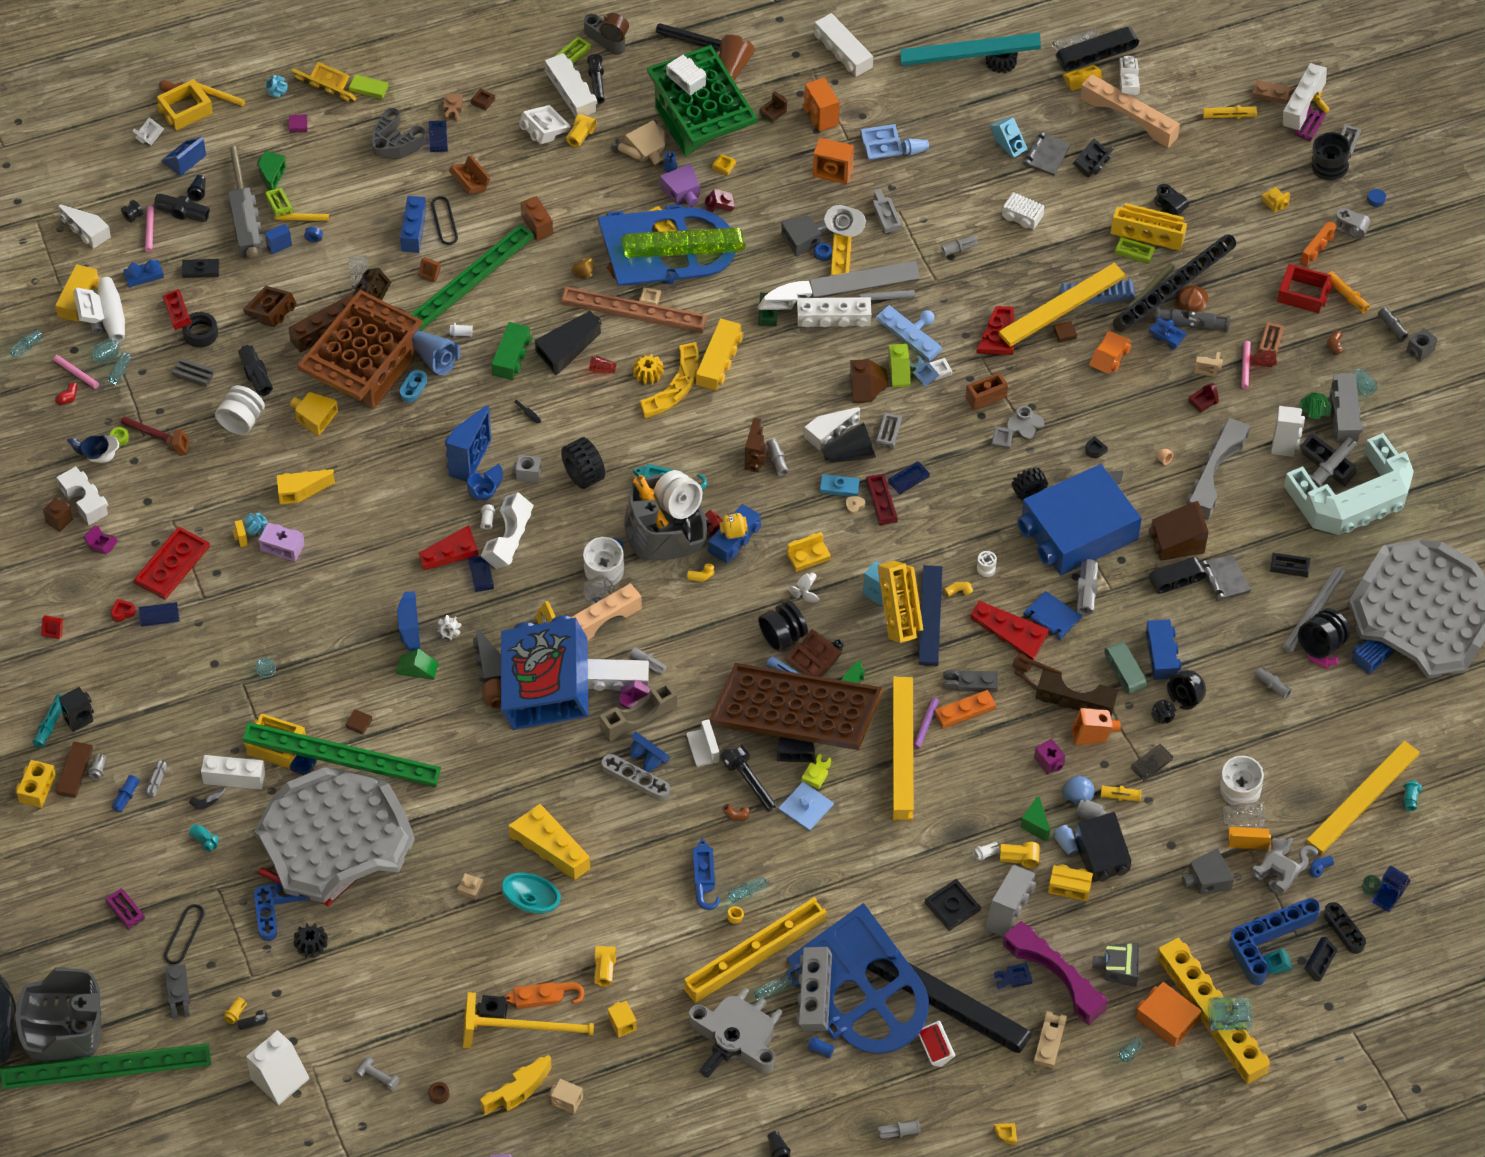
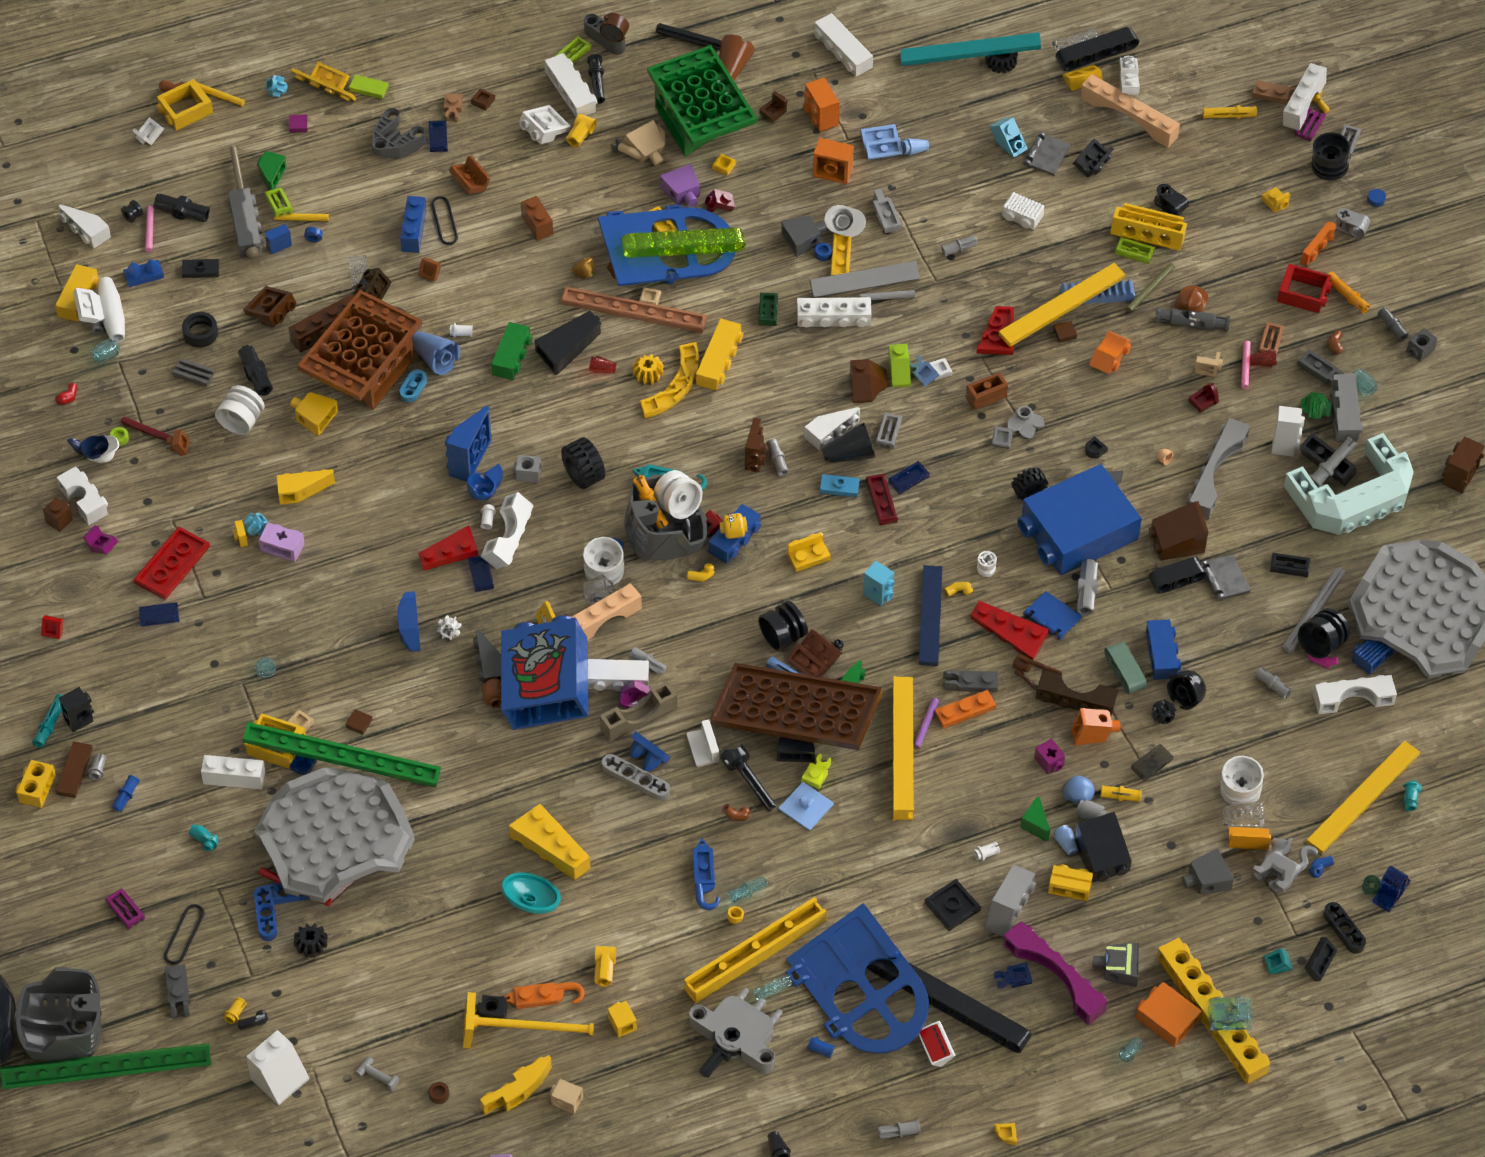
clear light blue axle [9,329,43,357] -> none
bright pink bar [53,355,99,389] -> none
clear light blue axle [108,352,131,384] -> none
red tile [111,599,136,622] -> none
light grey axle [145,760,167,797] -> none
blue slope [161,136,206,176] -> none
red tile [162,289,192,330] -> none
black cone [187,175,206,201] -> none
black bar [189,787,226,810] -> none
green slope [396,649,438,680] -> none
green plate [411,224,534,332] -> none
tan tile [457,873,484,900] -> none
black piece [514,400,541,423] -> none
blue pin [663,151,677,172] -> none
white brick [666,54,706,95] -> none
white slope [758,281,812,310] -> none
white plant [788,573,819,603] -> none
light grey brick [797,947,832,1032] -> none
tan piece [846,496,865,514] -> none
light blue plate [876,305,942,362] -> none
yellow brick [877,560,923,643] -> none
yellow piece [1000,842,1040,868] -> none
tan plate [1034,1011,1067,1069] -> none
black beam [1113,234,1236,332] -> none
blue hips [1148,318,1187,350] -> none
blue beam [1228,898,1320,985] -> none
none -> tan tile [287,710,314,732]
none -> dark grey hinge [1297,349,1344,387]
none -> white arch [1313,675,1397,715]
none -> reddish brown brick [1442,436,1485,494]

